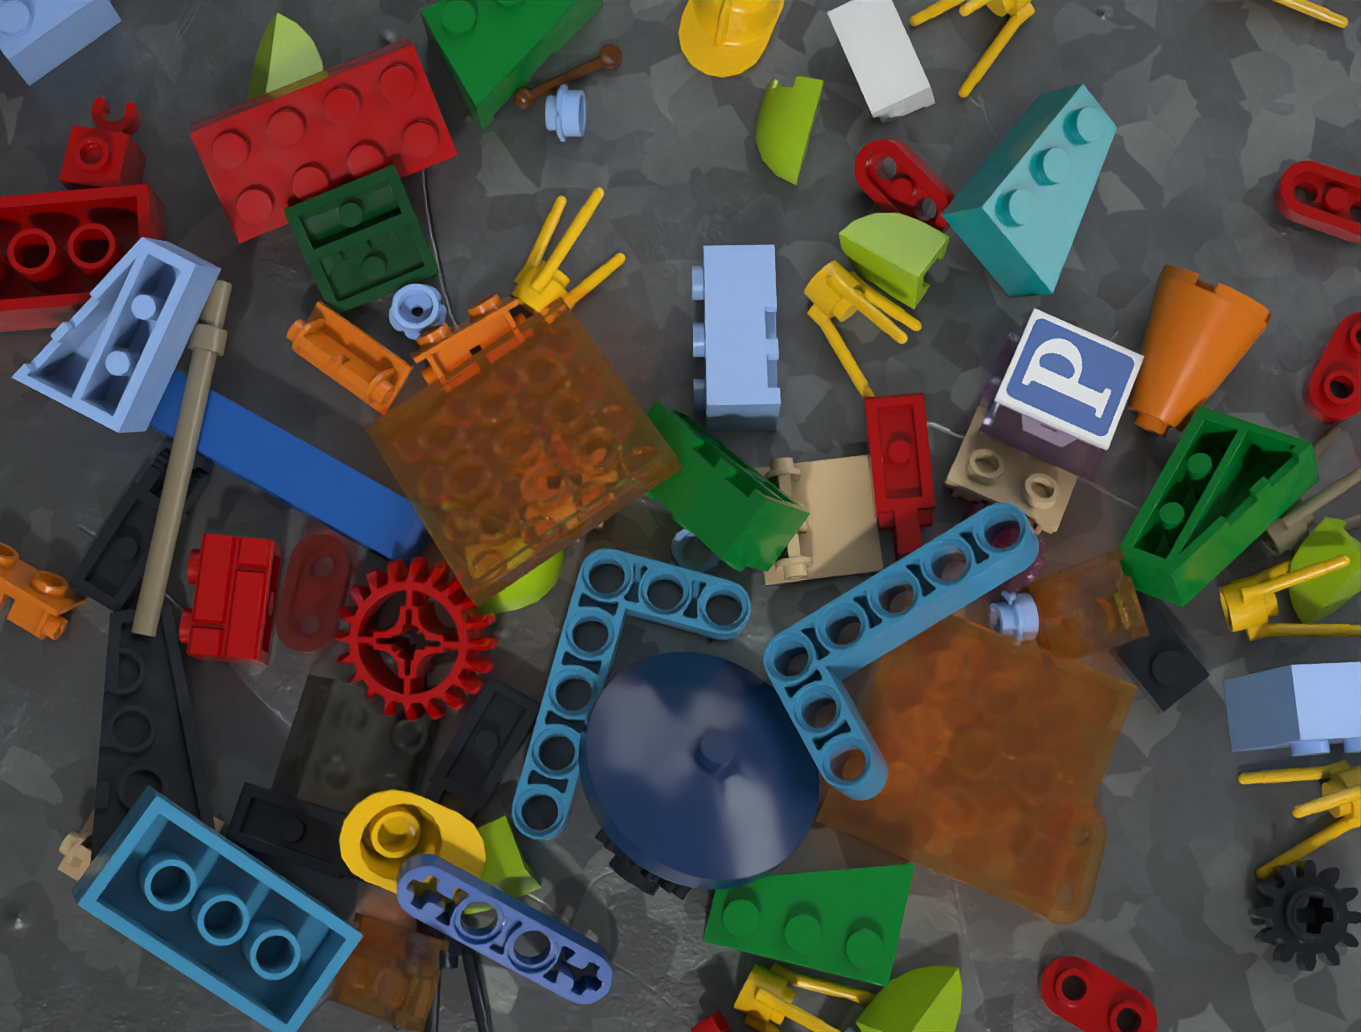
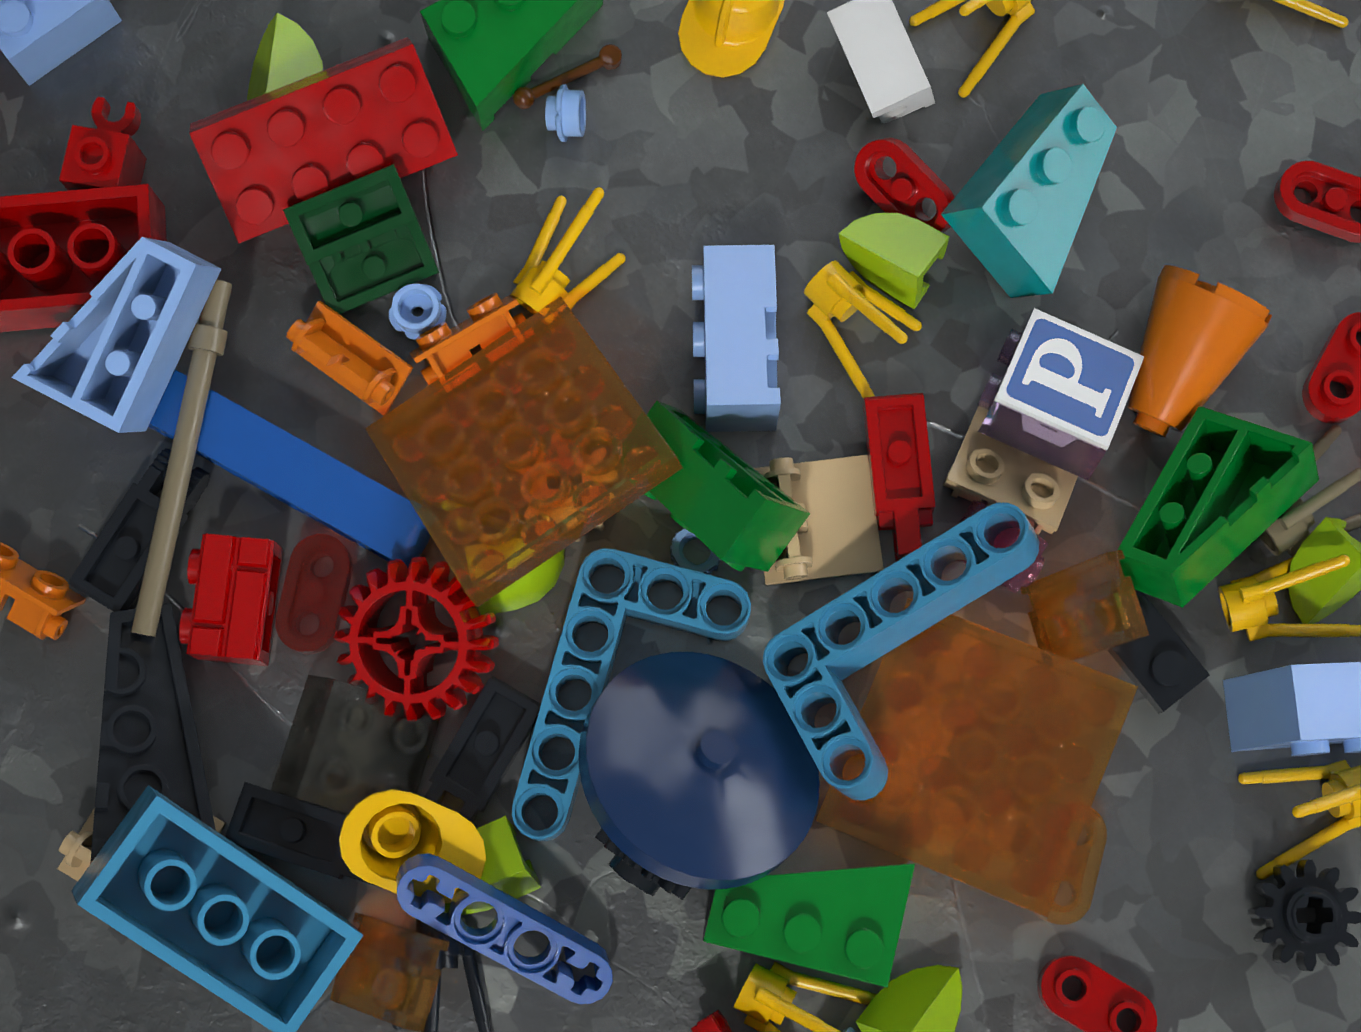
lime brick [755,76,824,185] -> none
light blue plate [988,589,1039,648] -> none

